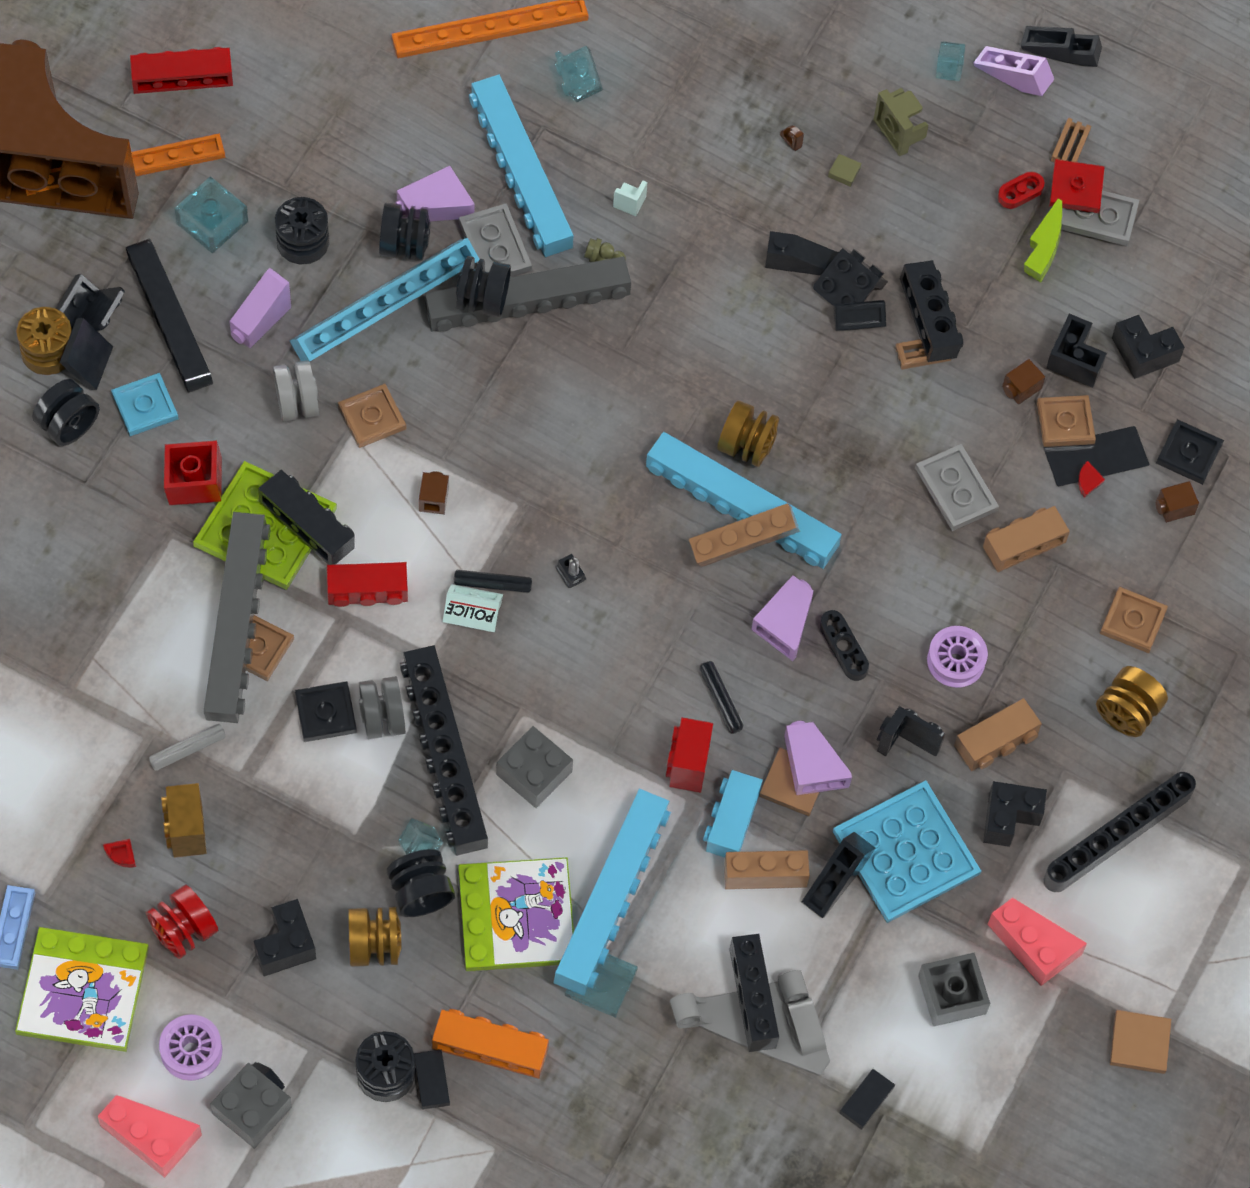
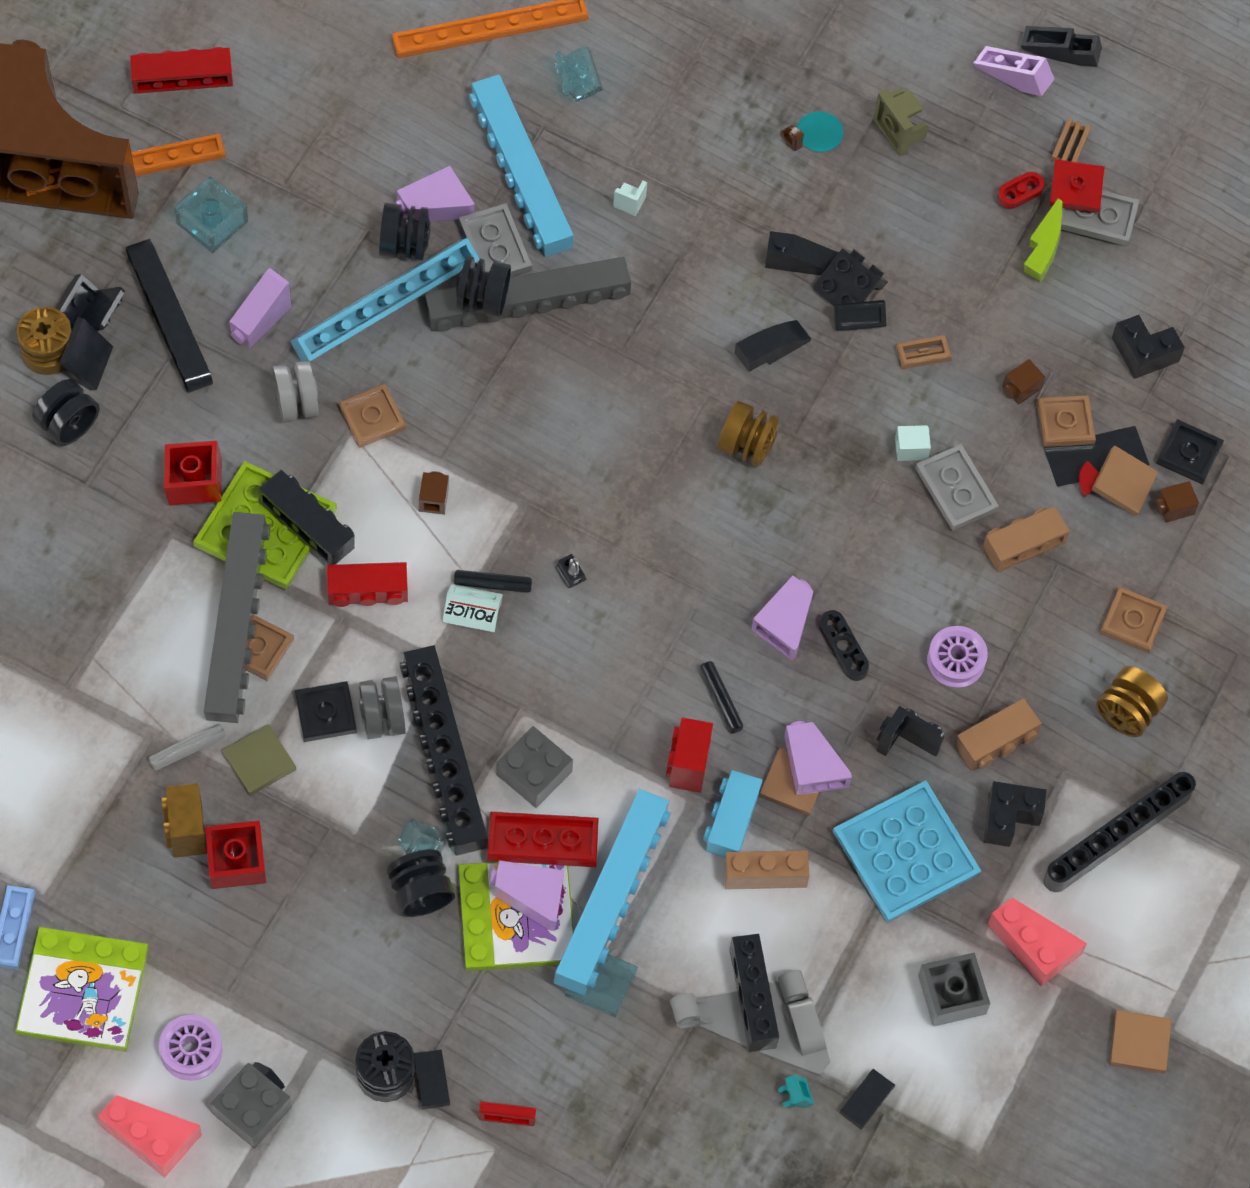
red tile [103,839,136,868] -> none
medium azure tile [111,373,179,436] -> none
red wheel [146,884,219,959] -> none
black brick [254,899,316,976] -> none
black wheel [275,197,329,265] -> none
pearl gold wheel [349,907,402,967] -> none
orange brick [432,1009,549,1079] -> none
olive piece [584,238,626,262] -> none
medium azure brick [646,432,842,569] -> none
medium nougat brick [689,503,800,567] -> none
black slope [801,832,876,918] -> none
olive tile [828,154,862,187] -> none
black brick [899,260,963,362] -> none
clear light blue panel [936,42,965,81] -> none
black brick [1046,313,1107,388] -> none
none -> red brick [205,820,266,889]
none -> olive tile [222,724,297,796]
none -> red tile [479,1101,536,1127]
none -> red tile [487,811,599,867]
none -> lavender slope [490,860,564,931]
none -> black slope [735,320,811,372]
none -> teal tile [778,1075,814,1108]
none -> teal sticker [797,111,844,152]
none -> light aqua panel [895,425,931,461]
none -> medium nougat tile [1091,446,1158,516]

